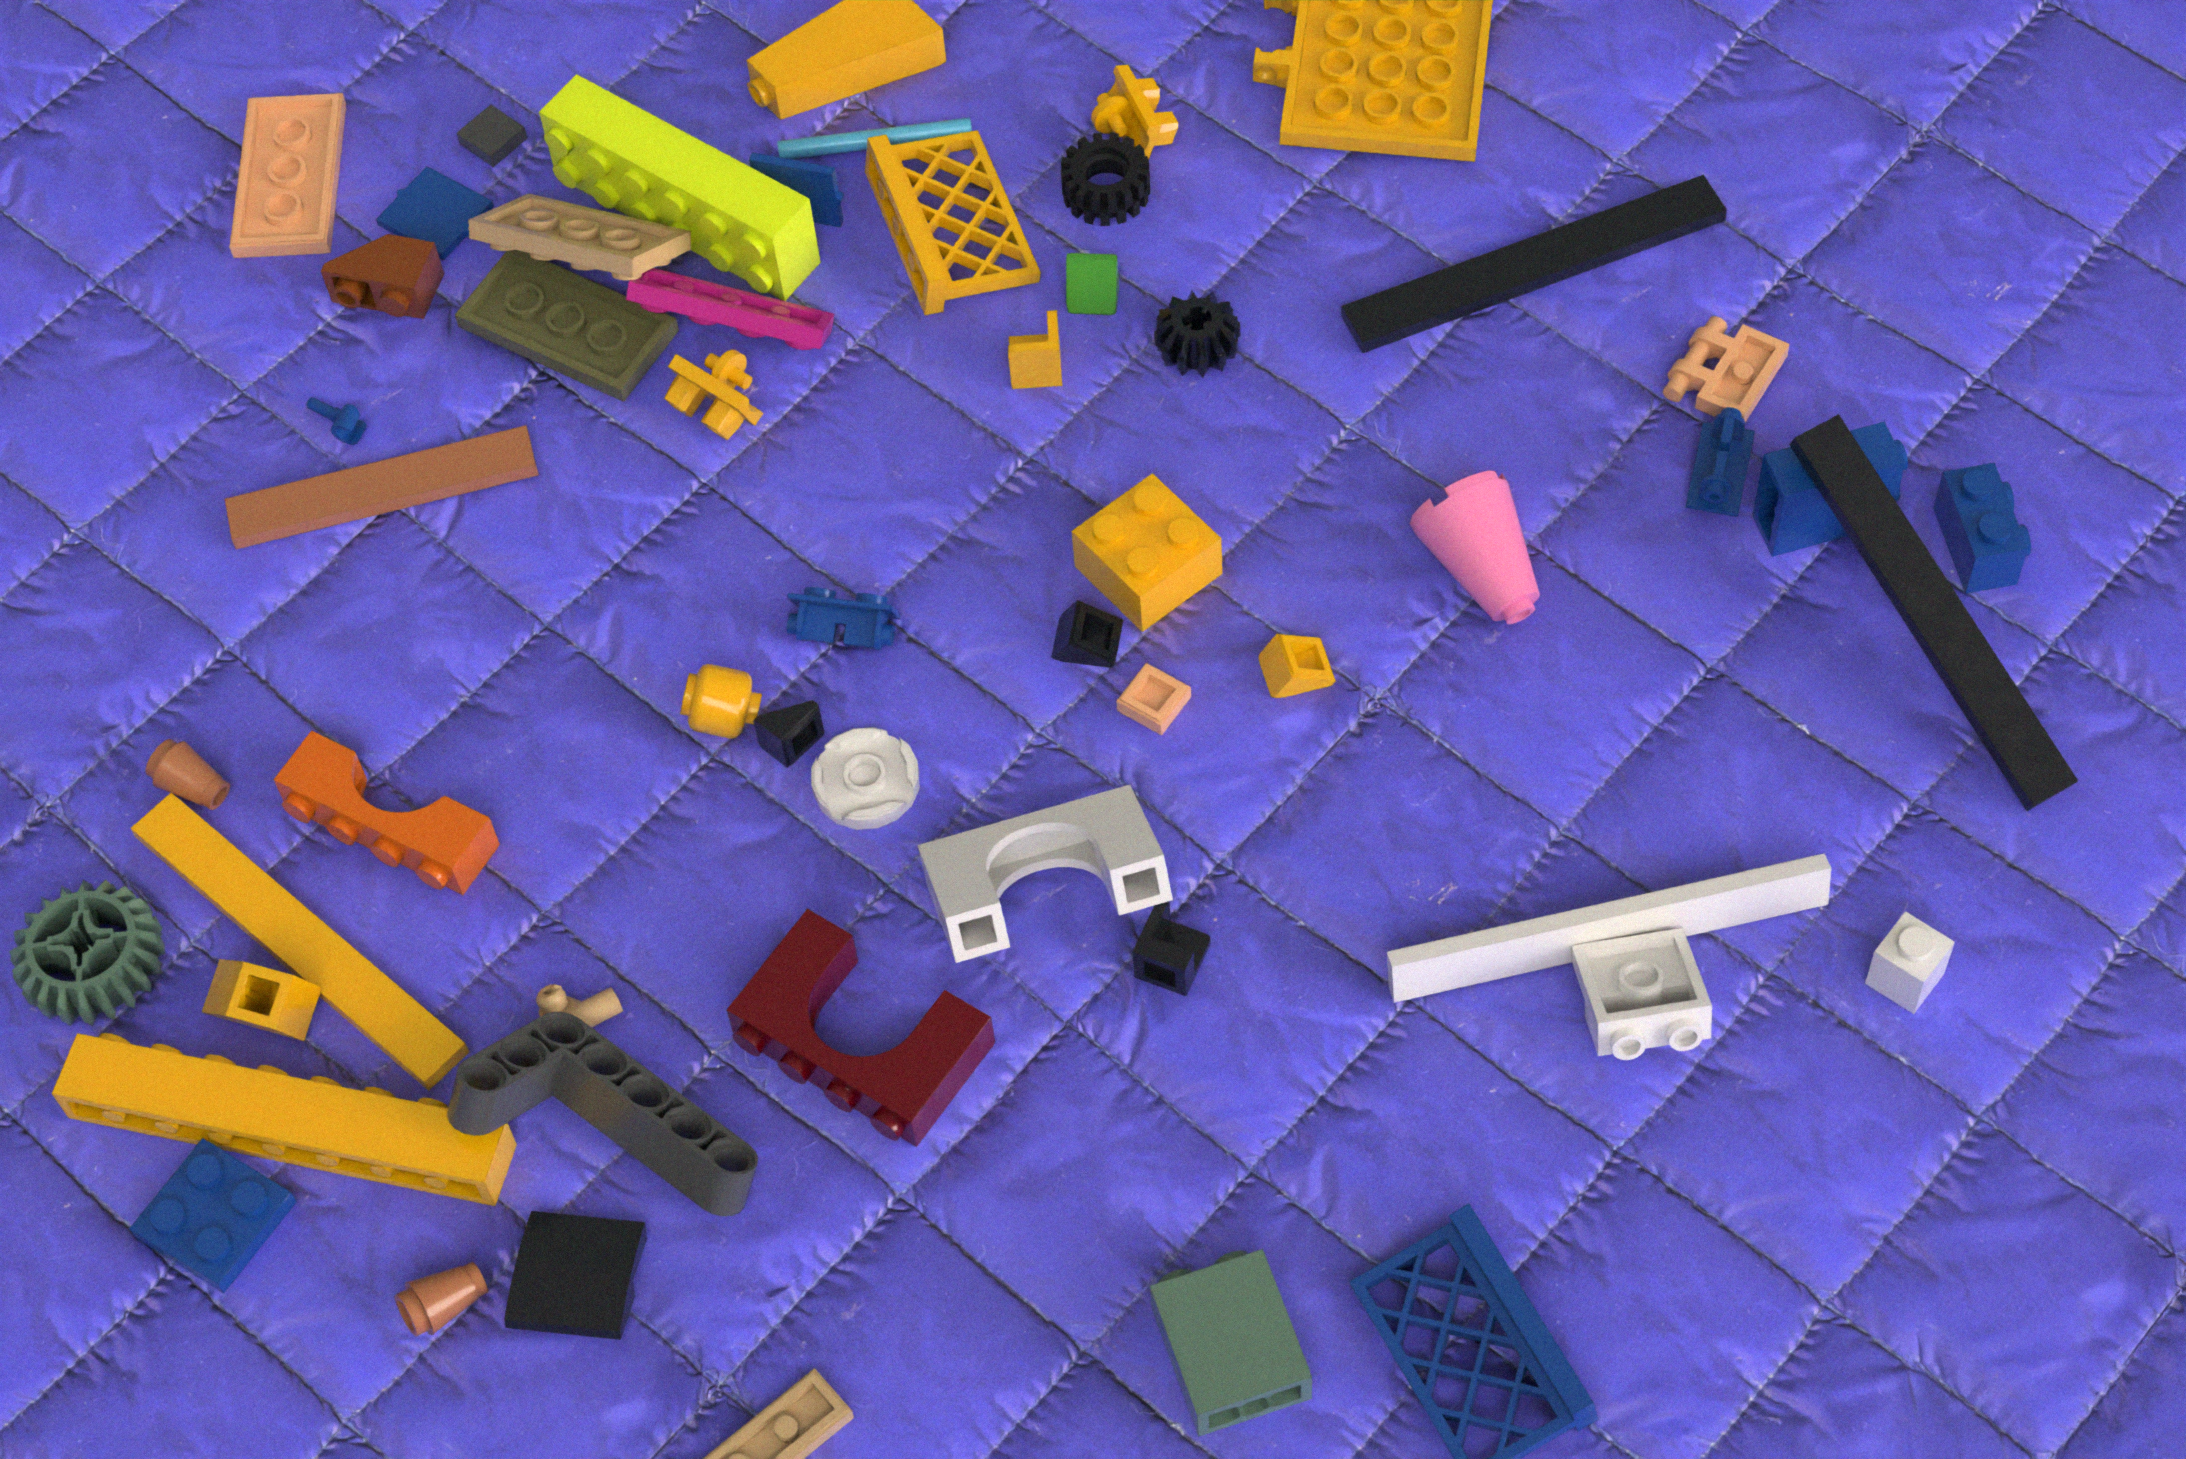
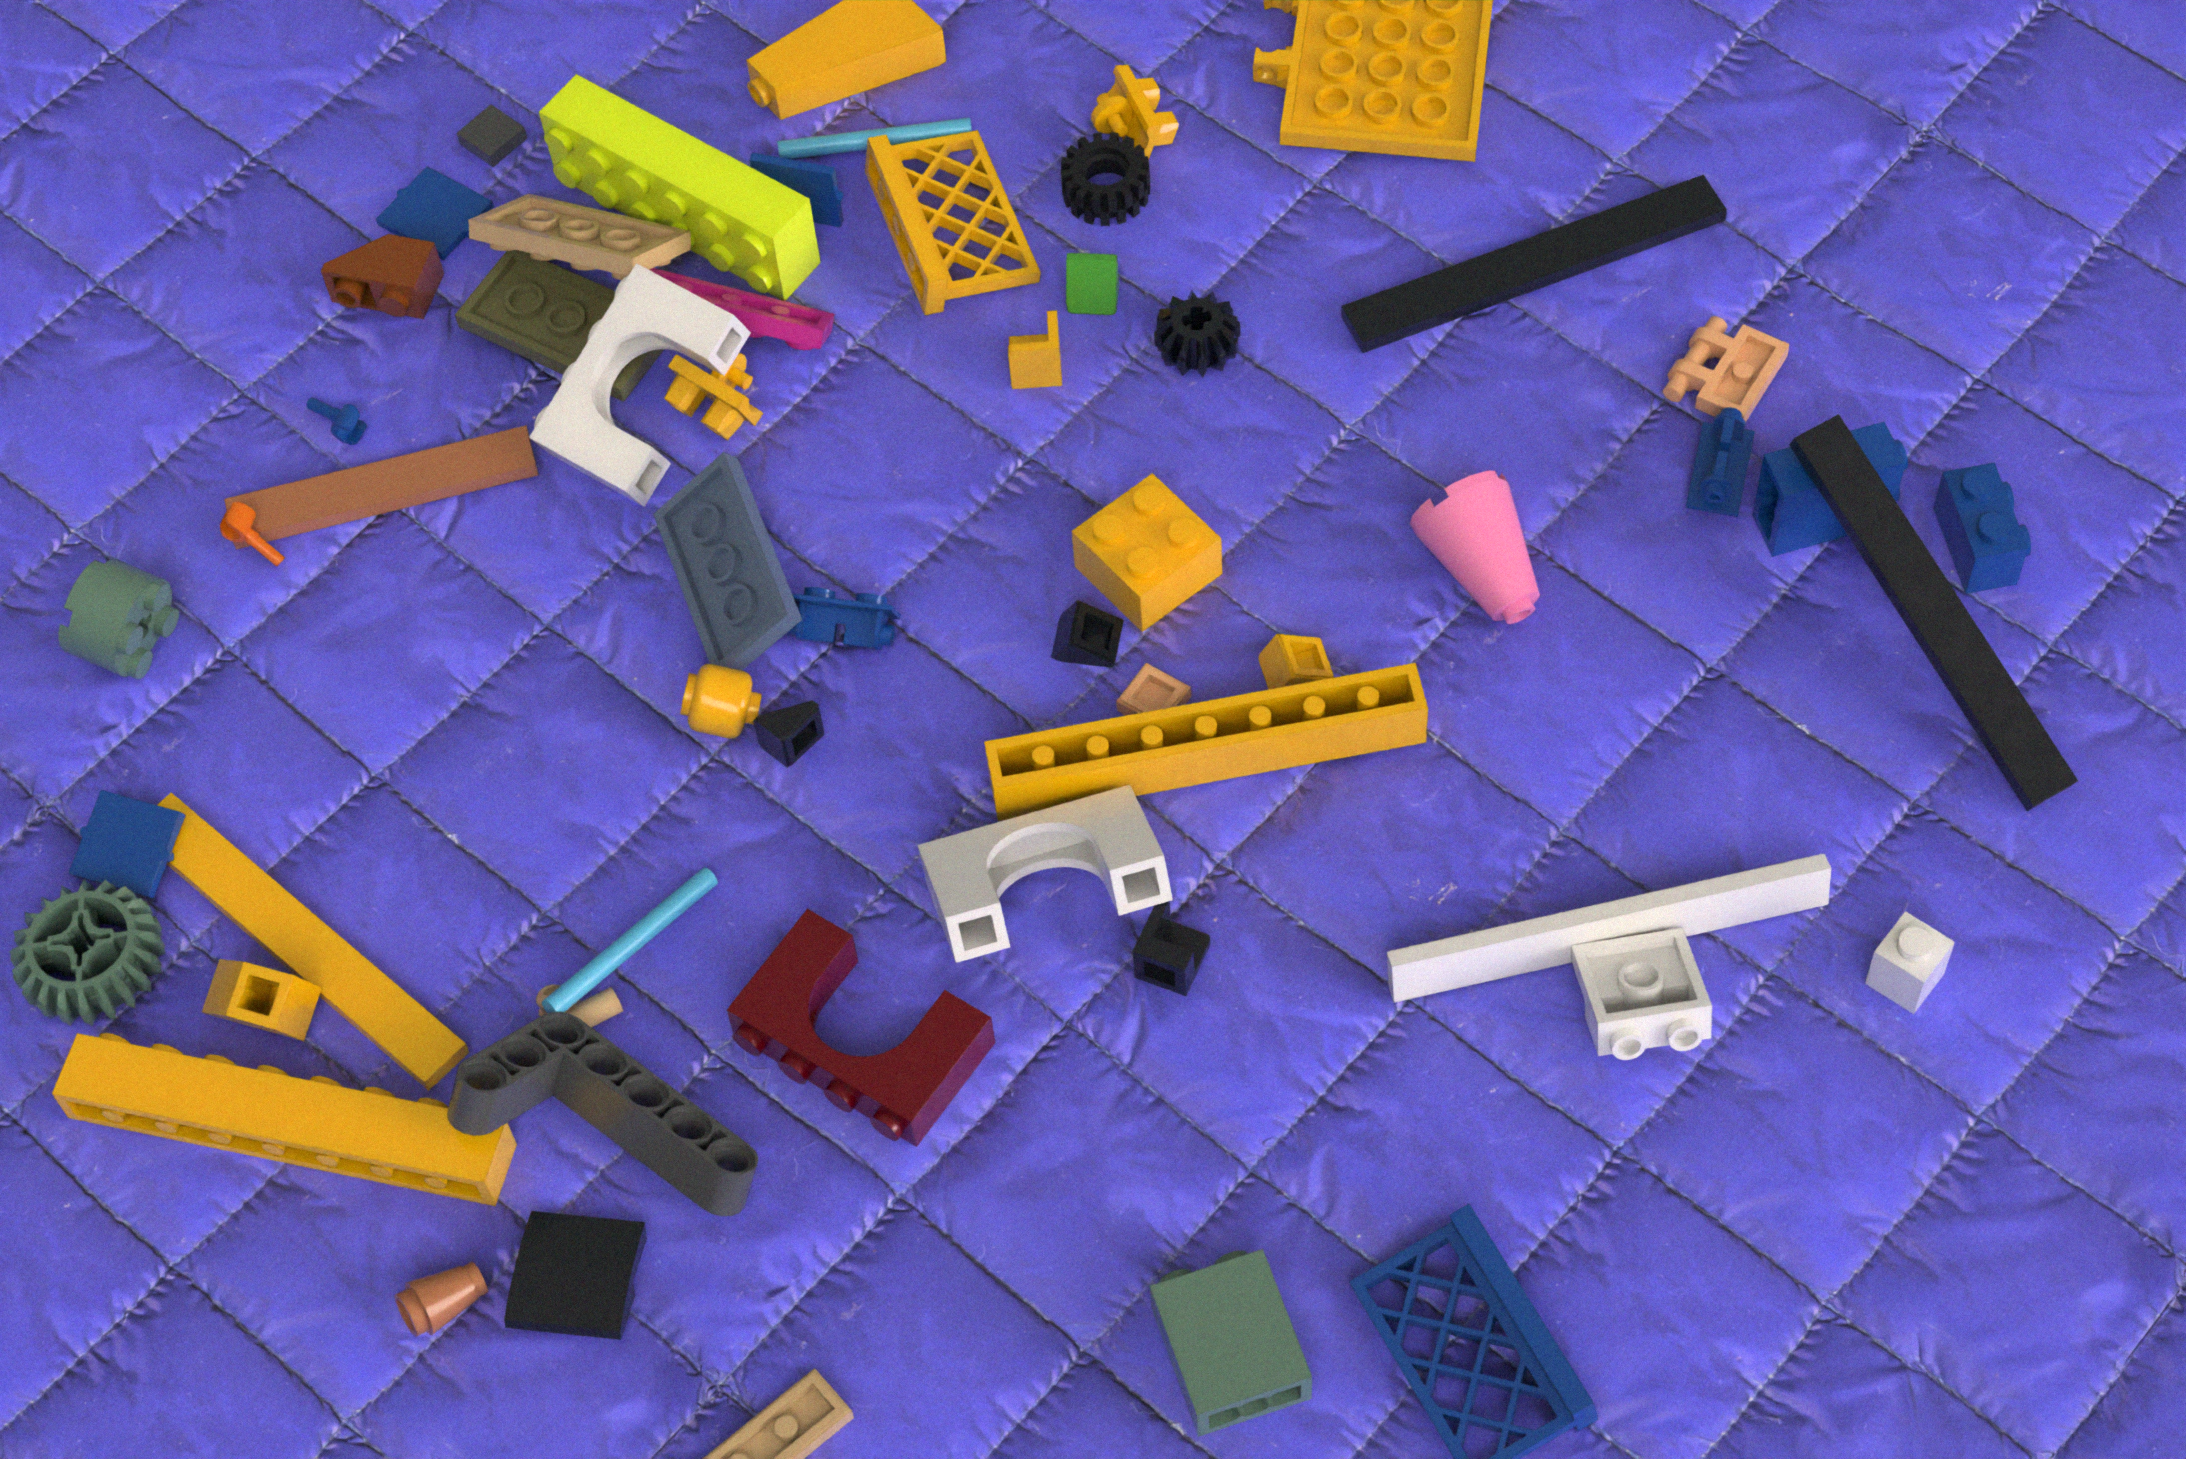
blue plate [129,1138,297,1293] -> none
nougat cone [145,739,230,810] -> none
light nougat tile [229,93,347,258] -> none
orange arch [273,730,500,895] -> none
white tile [811,727,920,830] -> none
none -> sand green brick [58,556,179,680]
none -> blue piece [69,790,186,899]
none -> orange hand [220,502,285,567]
none -> white arch [529,263,751,507]
none -> medium azure bar [542,867,718,1013]
none -> sand blue plate [653,452,802,670]
none -> yellow brick [984,663,1428,821]

